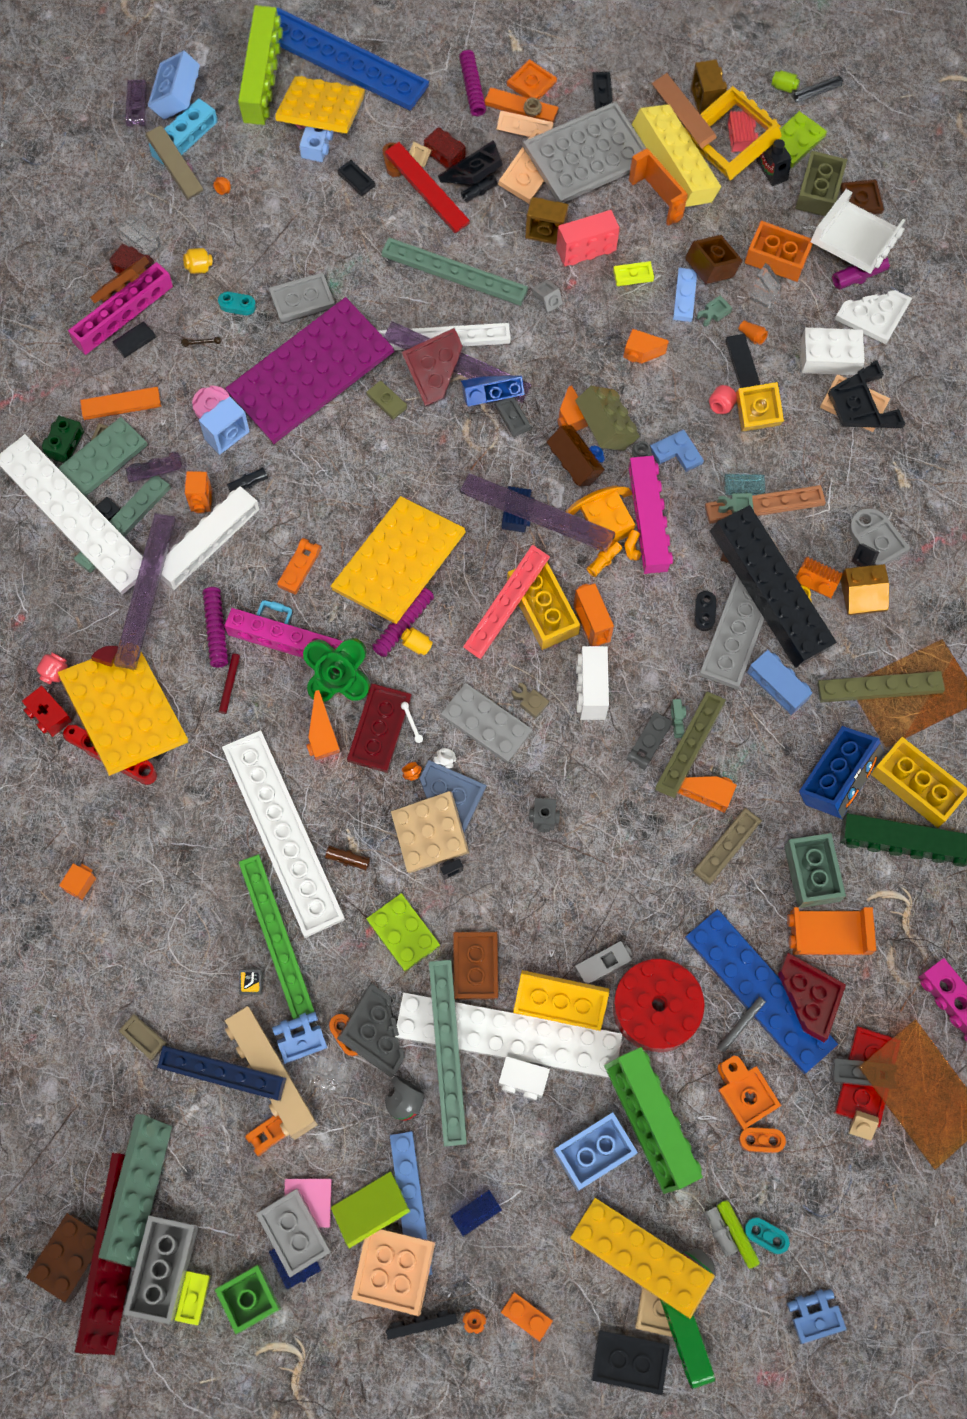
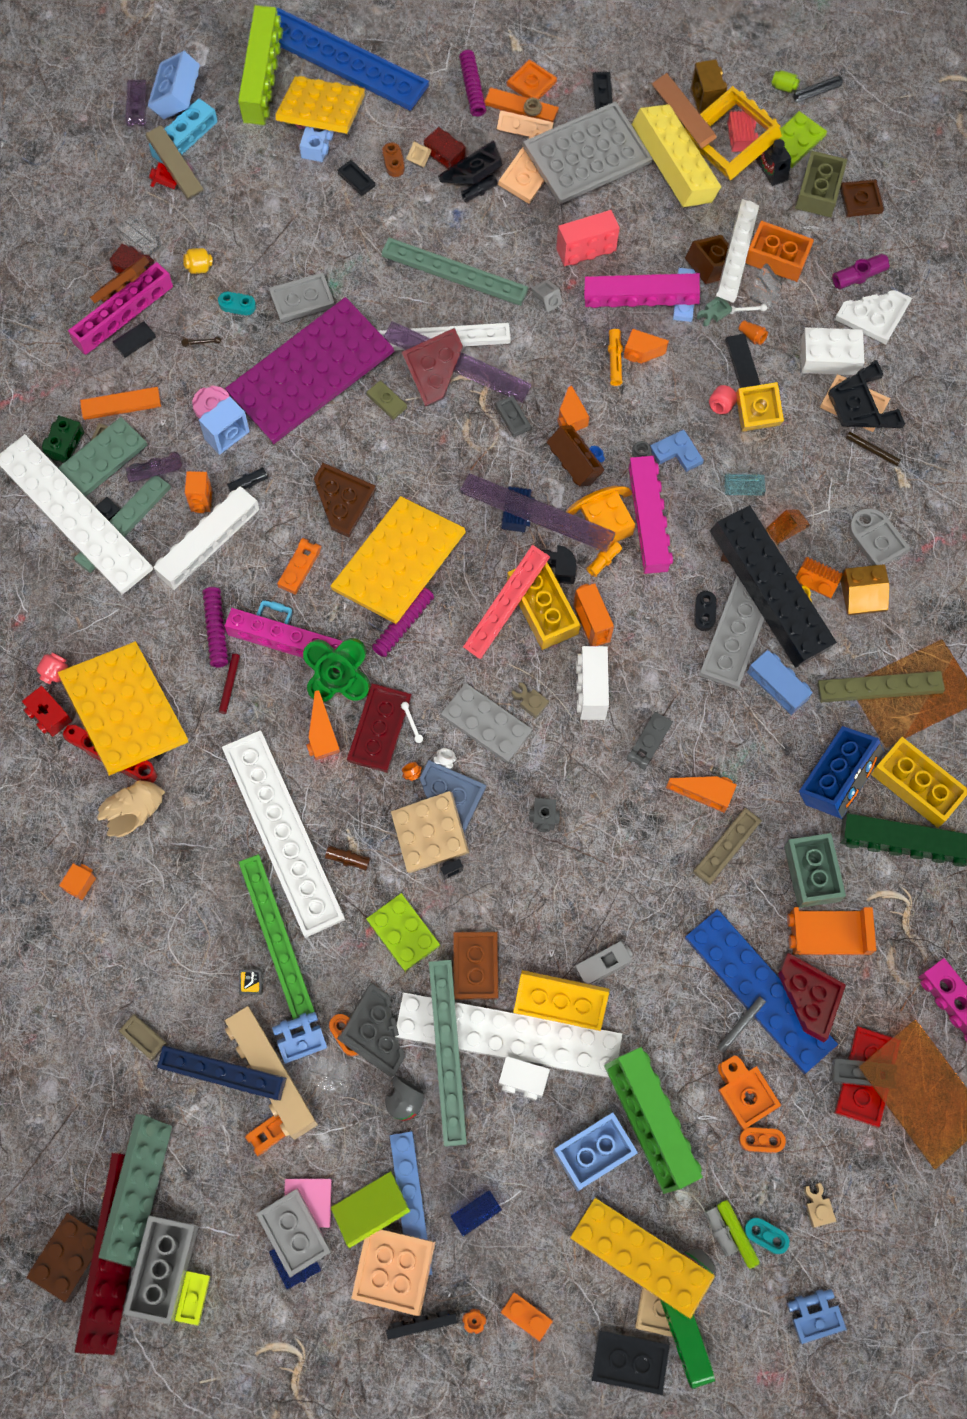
dark red tile [91,646,120,667] -> none
clear purple plate [114,513,176,670] -> none
orange plate [213,177,231,195] -> none
bright green brick [215,1265,281,1334] -> none
red tile [385,142,470,234] -> none
yellow brick [401,627,433,655] -> none
blue slope [461,375,525,406] -> none
pearl gold brick [525,197,569,245] -> none
olive brick [575,385,640,451] -> none
neon yellow plate [613,261,654,286] -> none
red brick [613,959,704,1052] -> none
light orange arm [624,530,641,561] -> none
orange panel [629,148,688,226] -> none
olive plate [655,692,726,798] -> none
sand green plate [670,699,686,739] -> none
nougat tile [705,485,826,524] -> none
sand green plate [717,493,753,514] -> none
white panel [811,189,905,274] -> none
tan plate [849,1110,879,1141] -> none
black plate [852,543,879,567] -> none
none -> tan head [97,780,165,837]
none -> red bracket [149,162,177,189]
none -> reddish brown plate [314,463,376,537]
none -> black brick [541,545,576,584]
none -> dark pink brick [584,273,700,308]
none -> light orange pin [608,329,623,386]
none -> white plate [716,199,759,303]
none -> white hinge [730,304,767,314]
none -> clear orange slope [766,509,810,545]
none -> tan plate [804,1183,836,1228]
none -> dark brown bar [846,431,901,466]

